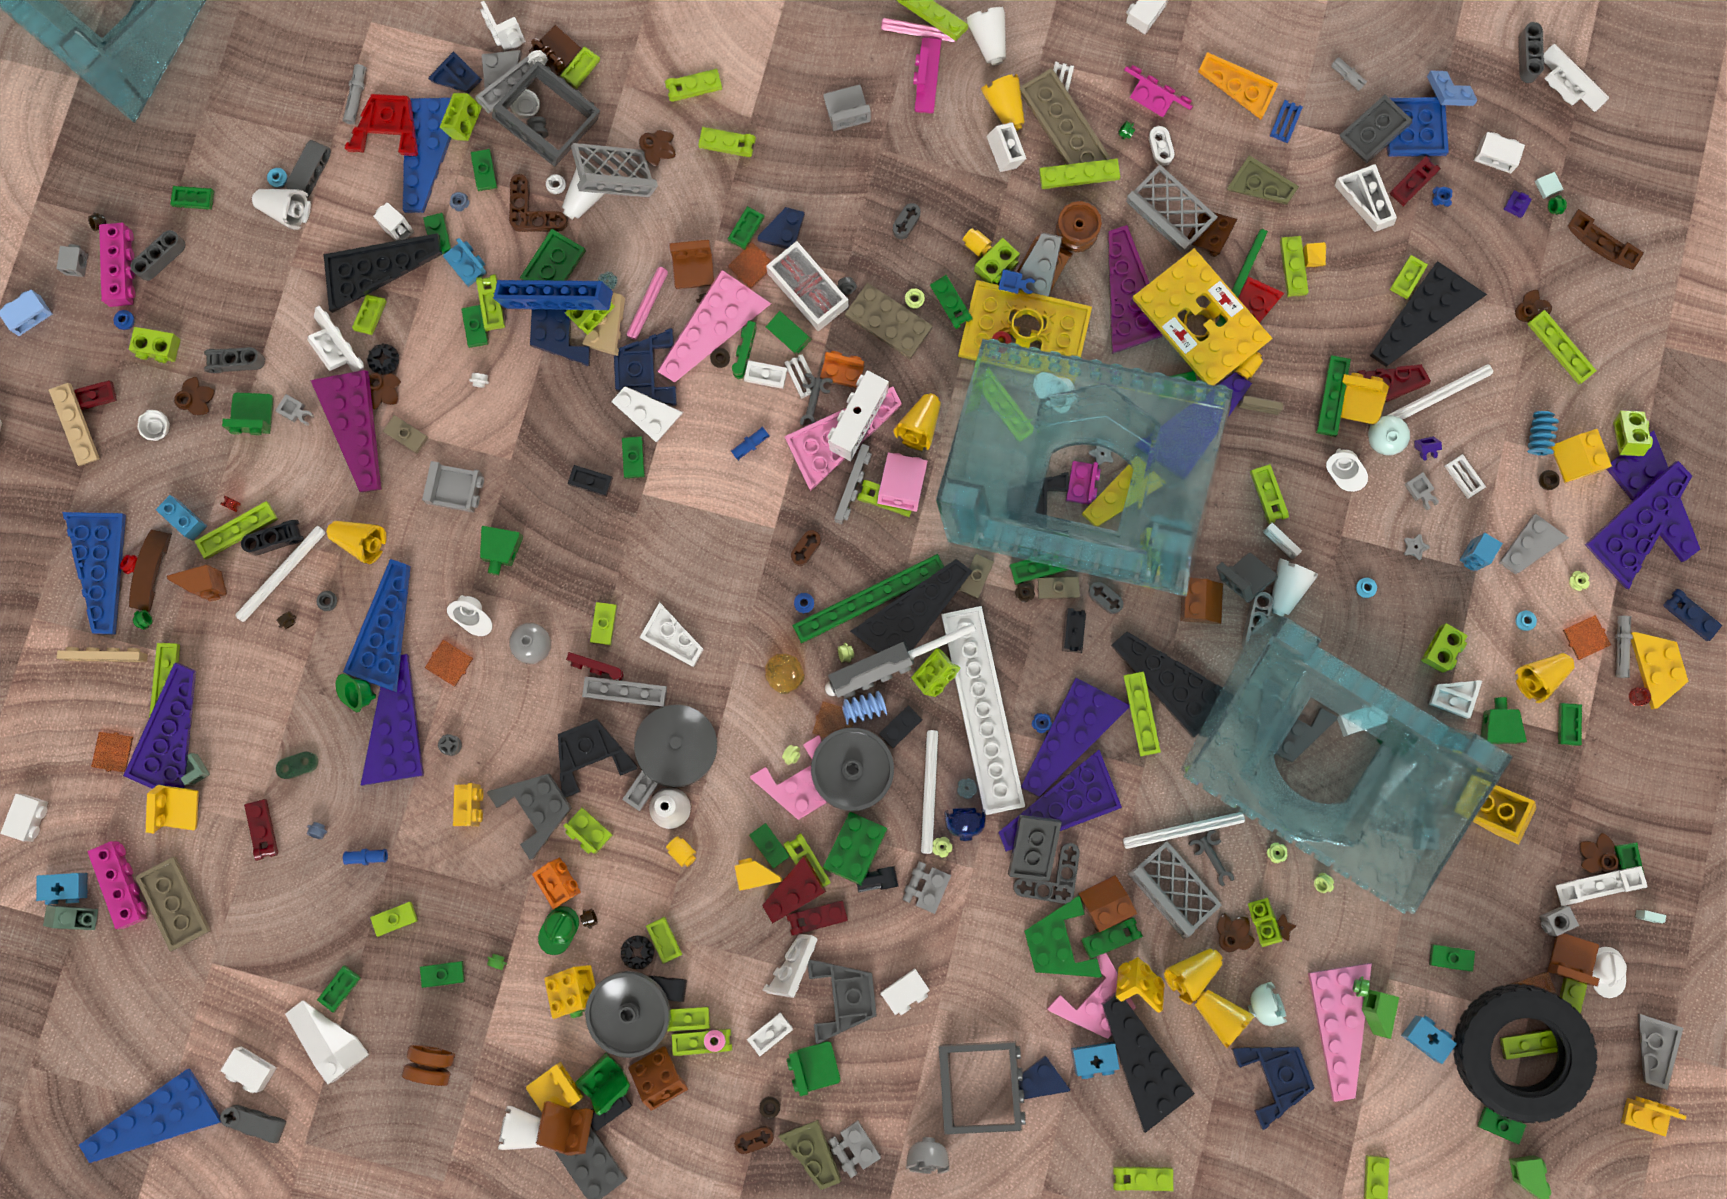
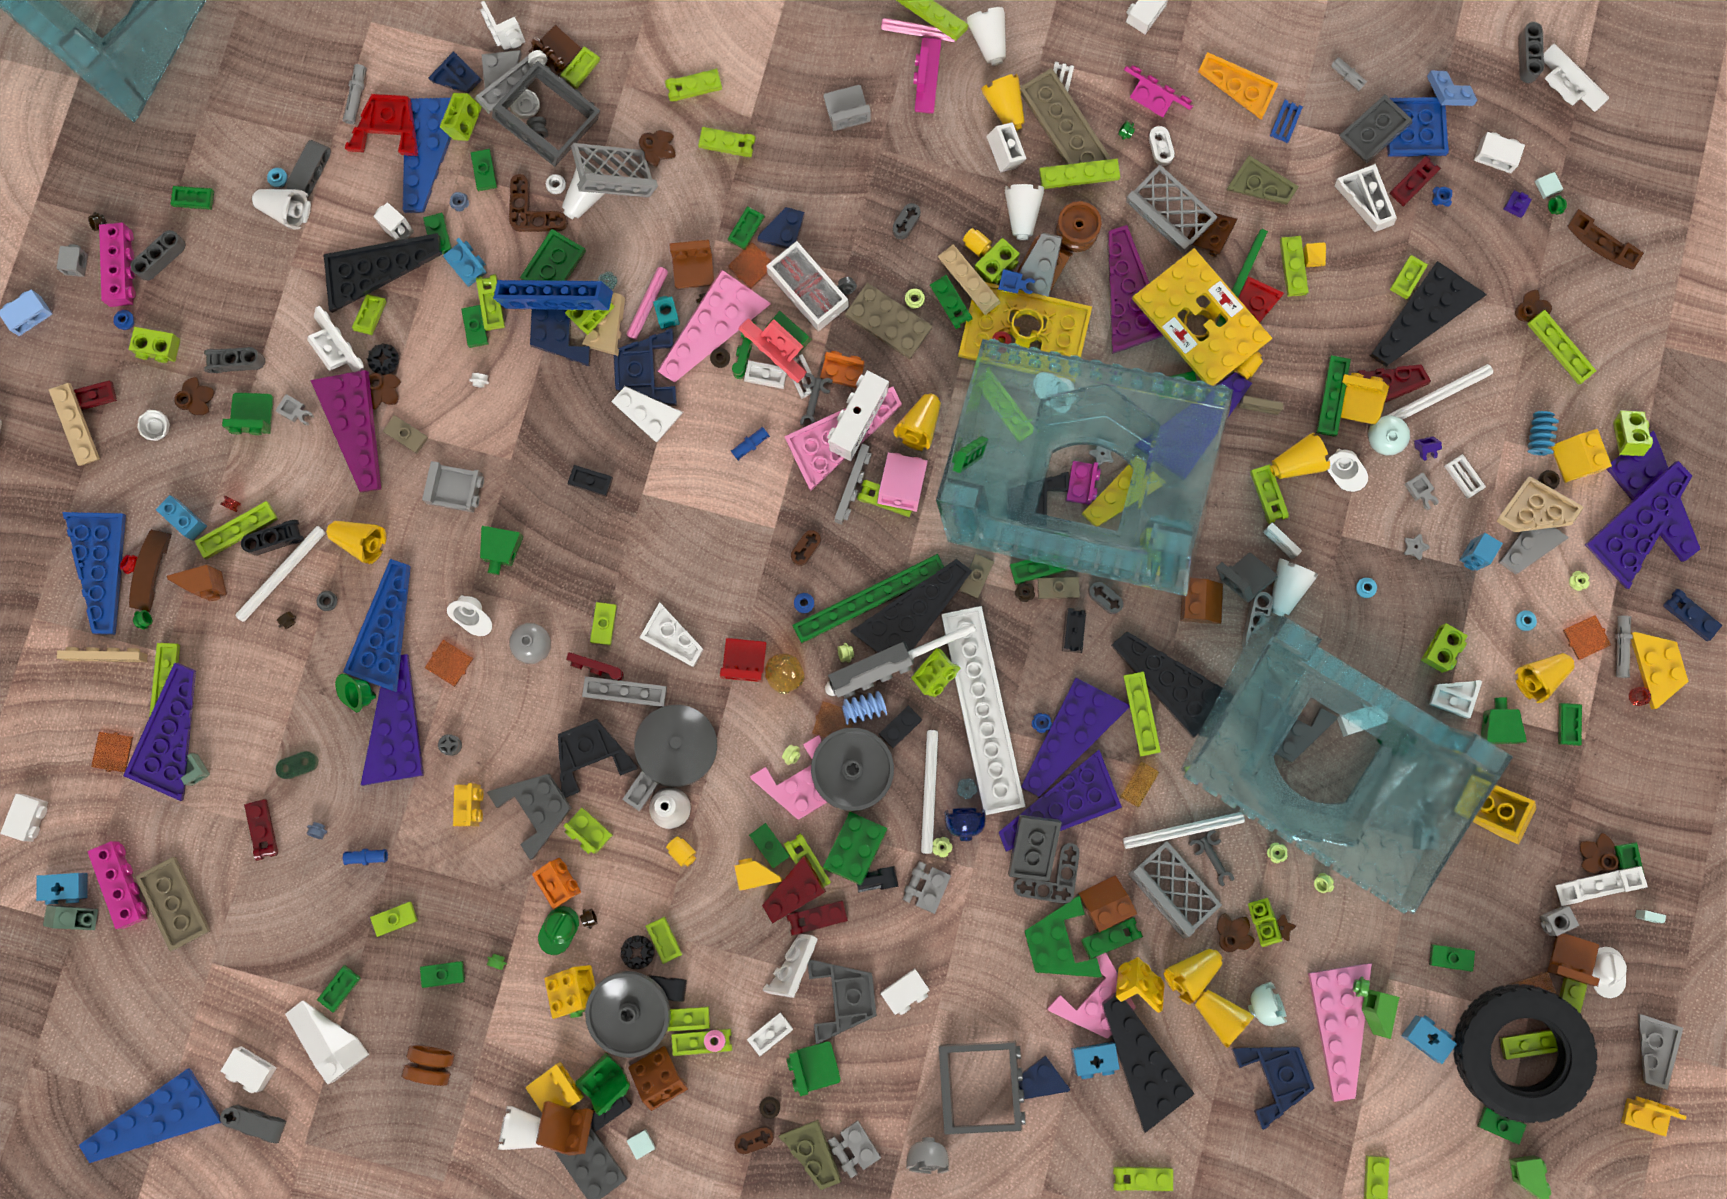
yellow bracket [145,785,199,834] -> none
green plate [622,436,645,479] -> none
none -> light aqua tile [627,1129,656,1160]
none -> teal brick [653,296,680,330]
none -> red bracket [720,638,767,683]
none -> coral bracket [738,319,807,383]
none -> tan plate [938,244,1001,315]
none -> green plate [952,436,989,473]
none -> white cone [1005,184,1044,240]
none -> clear yellow plate [1120,761,1159,808]
none -> yellow cone [1270,433,1330,479]
none -> tan plate [1497,476,1584,532]

